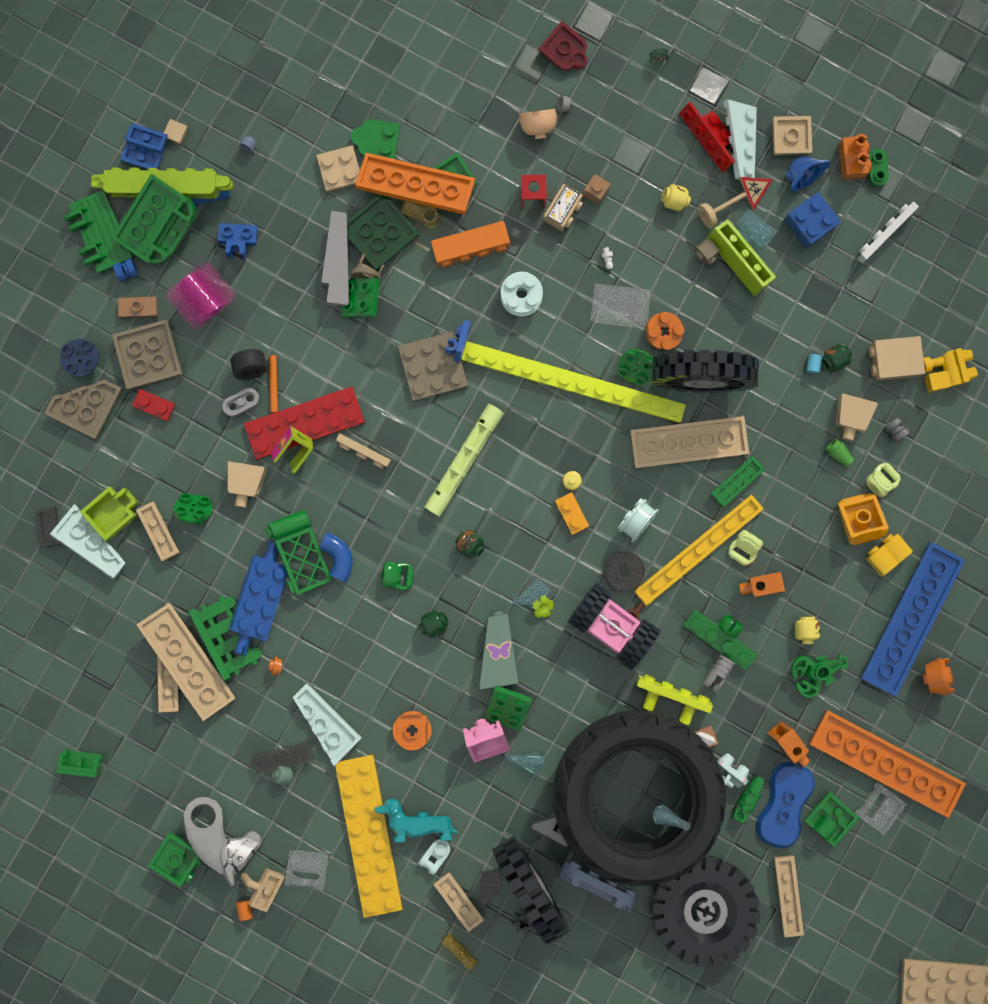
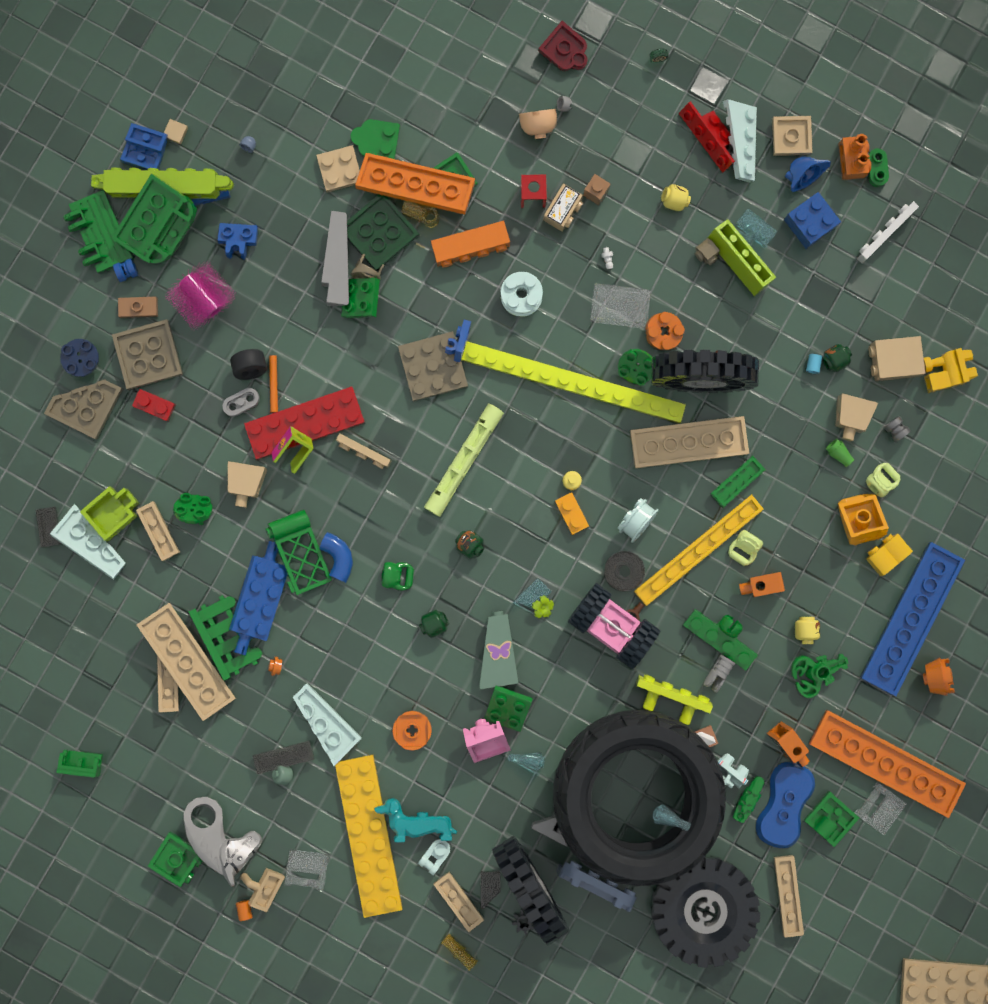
tan piece [697,177,773,229] -> none

